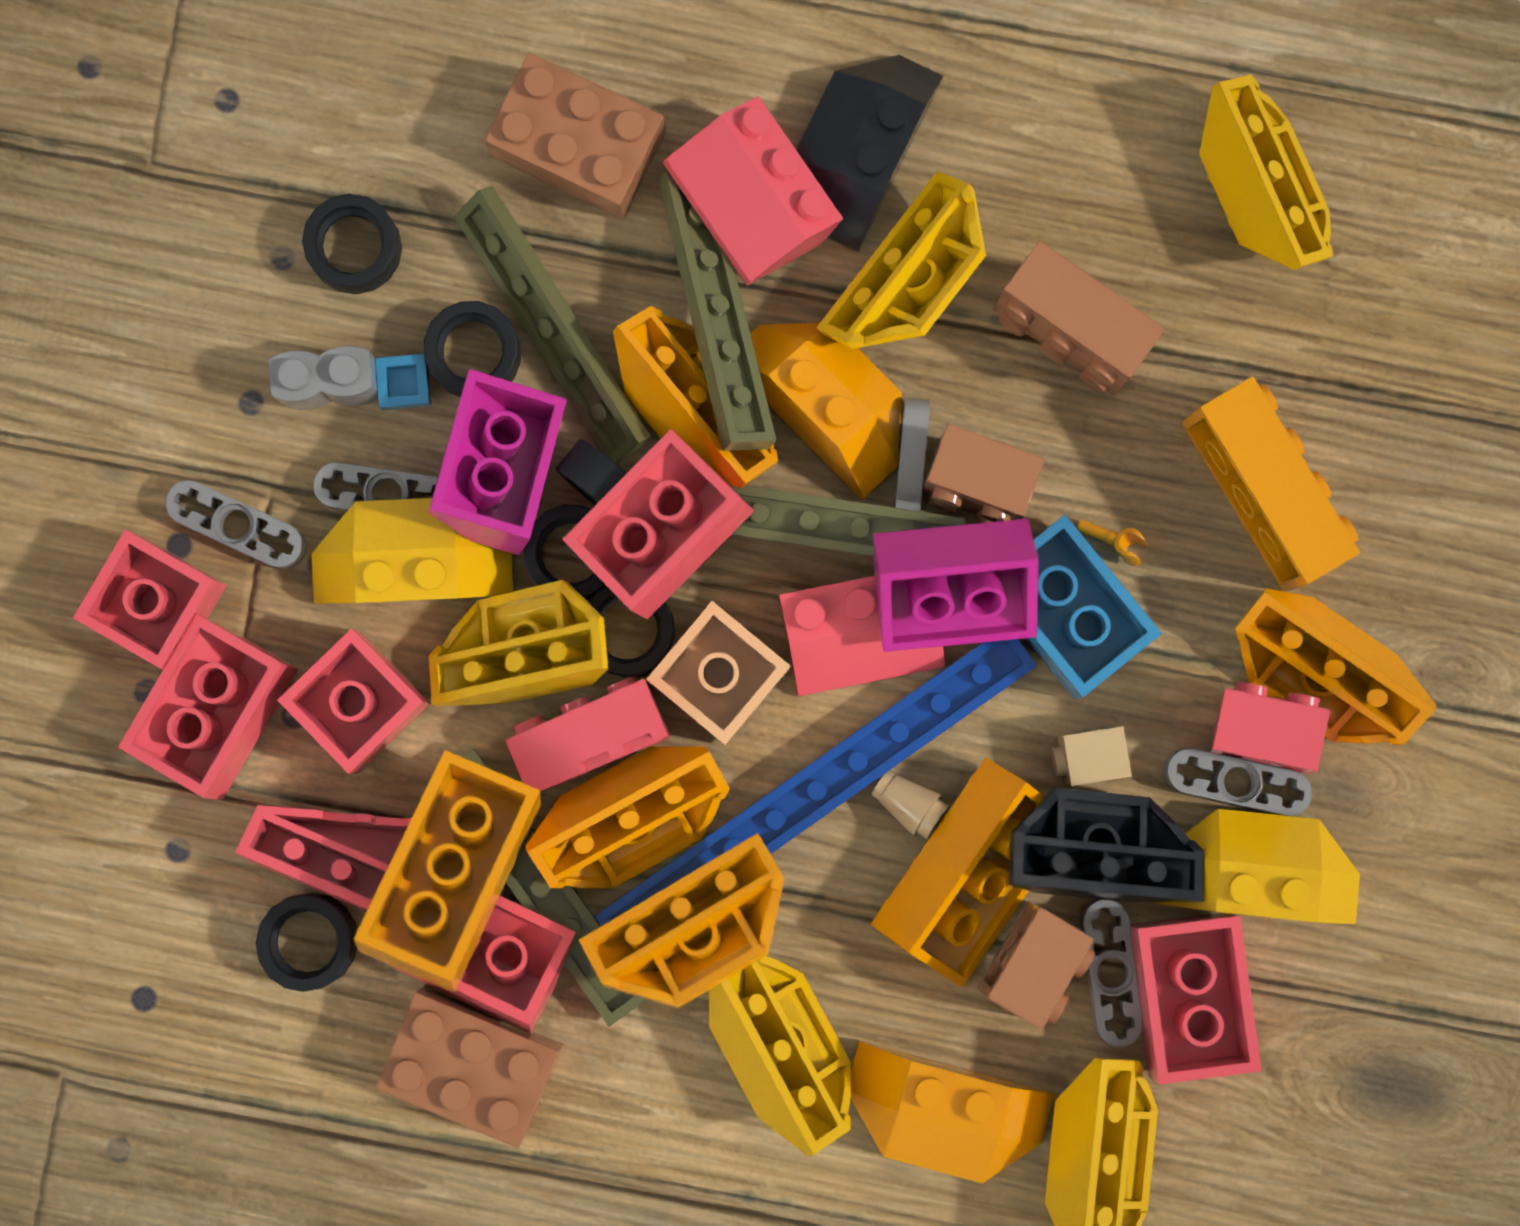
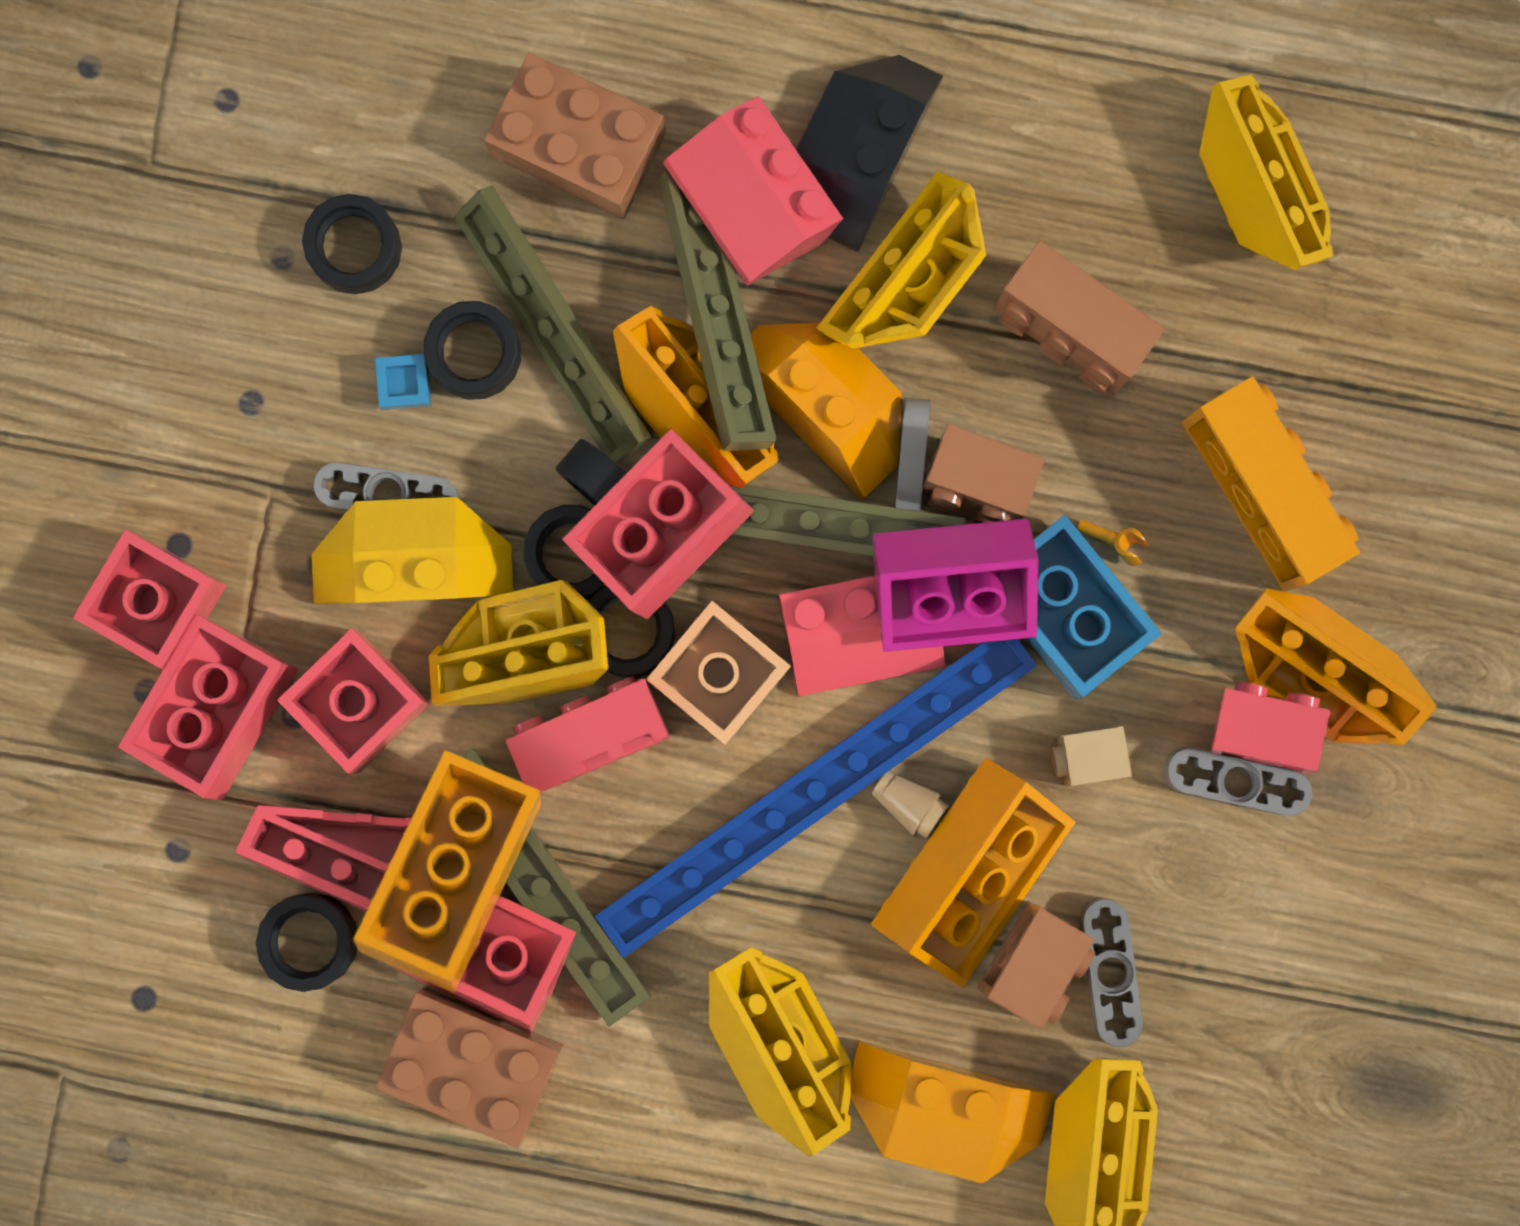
light grey beam [166,480,306,569] -> none
light grey brick [268,346,378,410] -> none
dark pink slope [428,369,567,555] -> none
light orange wedge [525,746,730,889] -> none
light orange wedge [579,833,785,1008] -> none
black wedge [1009,787,1204,902] -> none
coral brick [1130,913,1262,1085] -> none
yellow wedge [1154,809,1360,924] -> none

